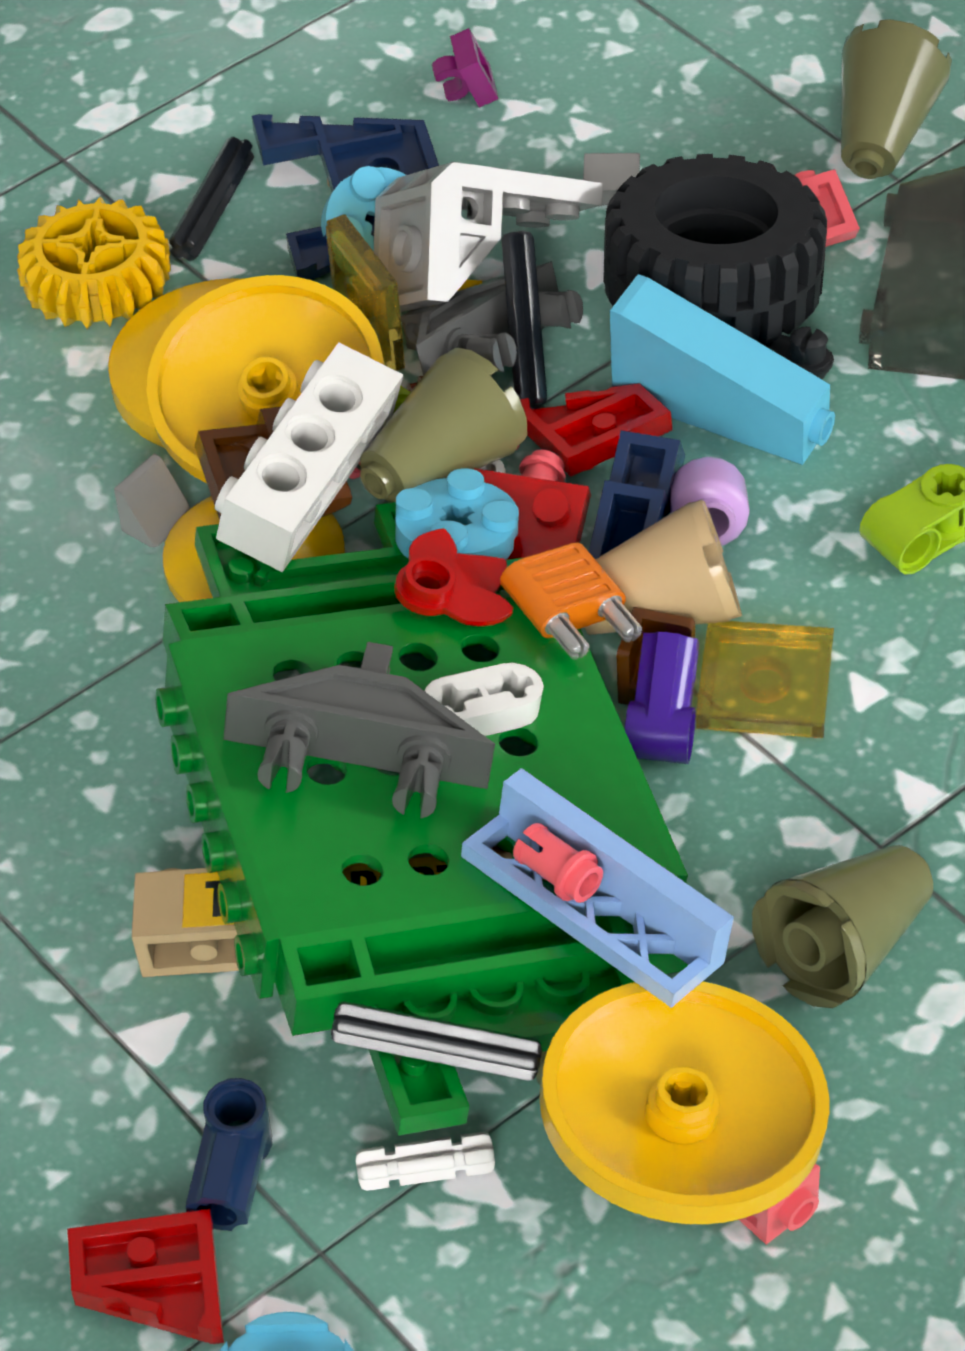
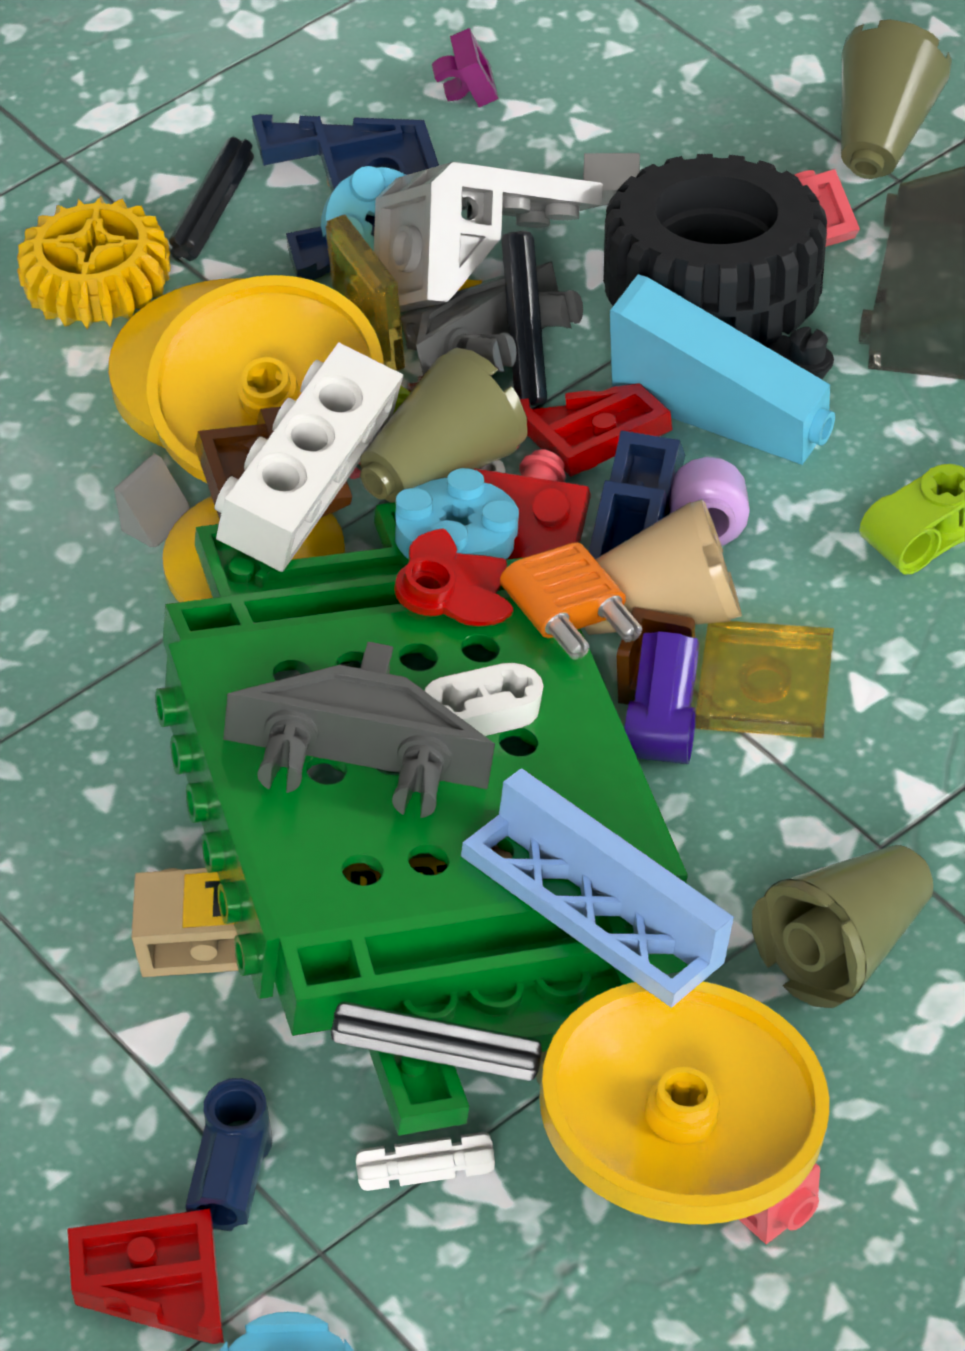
coral pin [513,823,603,903] -> none

